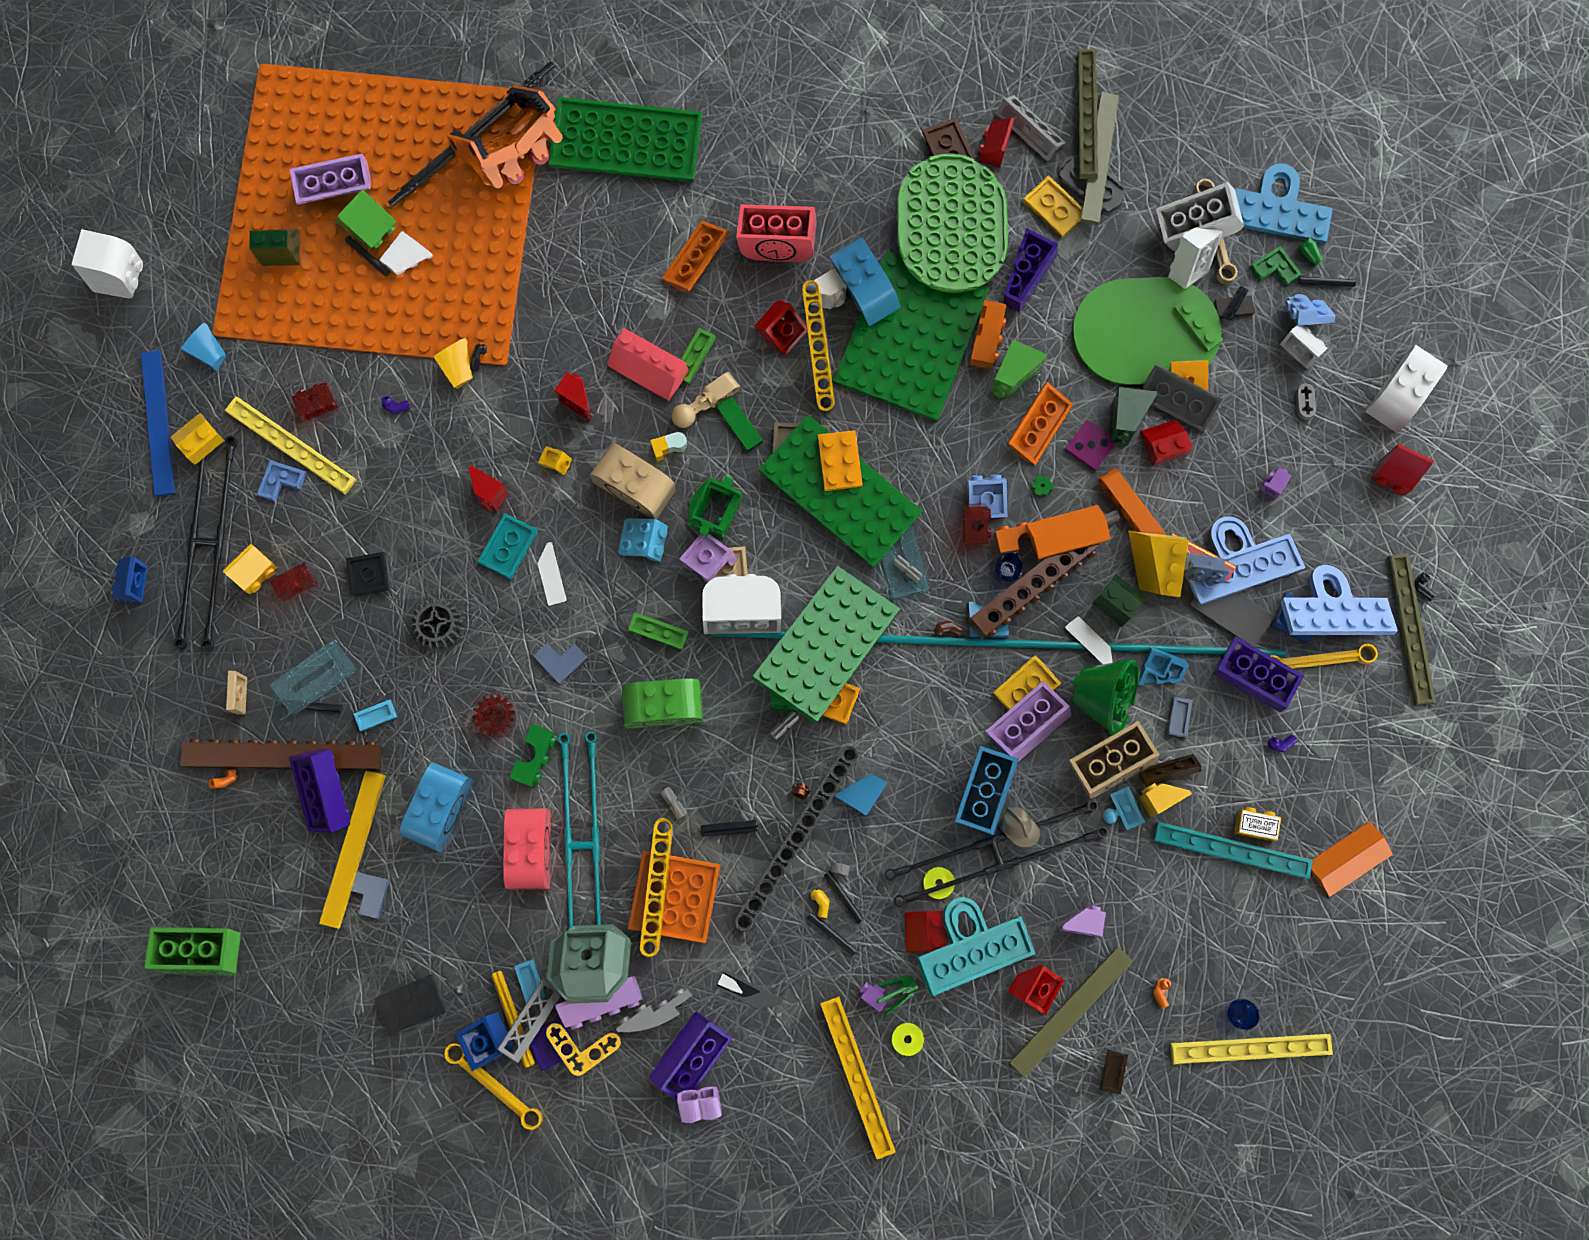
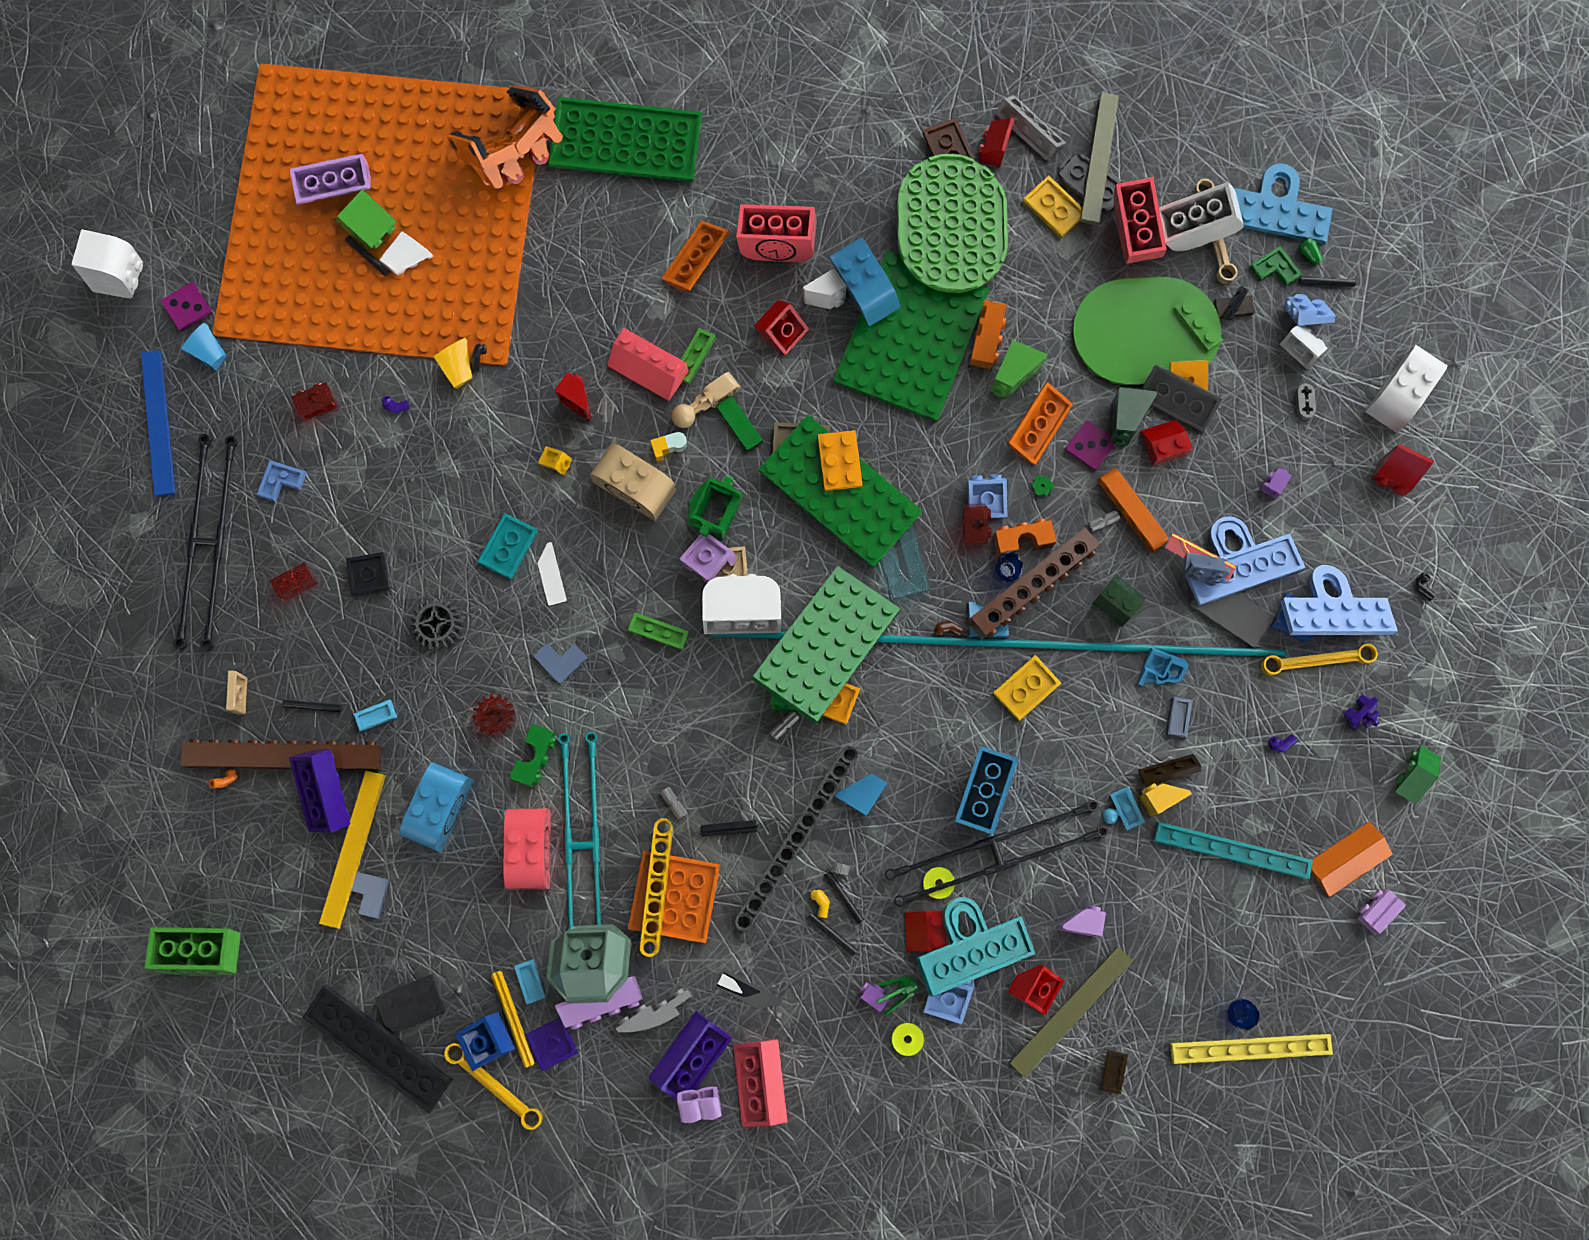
blue slope [111,557,148,603] -> none
yellow slope [171,413,224,465] -> none
yellow slope [223,544,277,594] -> none
light yellow tile [224,396,356,495] -> none
dark green slope [249,229,300,266] -> none
clear light blue piece [270,639,357,716] -> none
black axle [388,61,555,208] -> none
red slope [468,465,509,512] -> none
light grey fence [497,979,561,1063] -> none
yellow beam [546,1023,621,1076] -> none
medium azure bracket [618,518,668,562] -> none
bright green brick [622,679,704,729] -> none
copper plate [791,783,810,800] -> none
yellow beam [802,280,835,411] -> none
yellow plate [820,997,896,1160] -> none
light grey piece [893,555,922,583] -> none
lavender slope [986,681,1072,762] -> none
dark tan piece [999,807,1040,848] -> none
dark purple wedge [1004,228,1058,313] -> none
orange slope [1026,505,1111,560] -> none
white sticker [1065,617,1112,664] -> none
tan brick [1069,721,1159,799] -> none
green cone [1071,659,1139,735] -> none
olive tile [1078,49,1098,179] -> none
yellow wedge [1128,531,1189,597] -> none
orange arm [1153,978,1171,1009] -> none
white slope [1168,228,1223,289] -> none
dark purple slope [1212,637,1304,712] -> none
brick [1234,807,1281,842] -> none
olive tile [1388,553,1436,706] -> none
none -> magenta tile [160,281,213,332]
none -> black plate [302,984,453,1114]
none -> coral slope [733,1039,787,1127]
none -> light blue plate [924,981,974,1024]
none -> coral brick [1113,177,1167,264]
none -> dark purple hips [1344,694,1380,731]
none -> lavender brick [1357,889,1406,935]
none -> green brick [1395,745,1441,804]

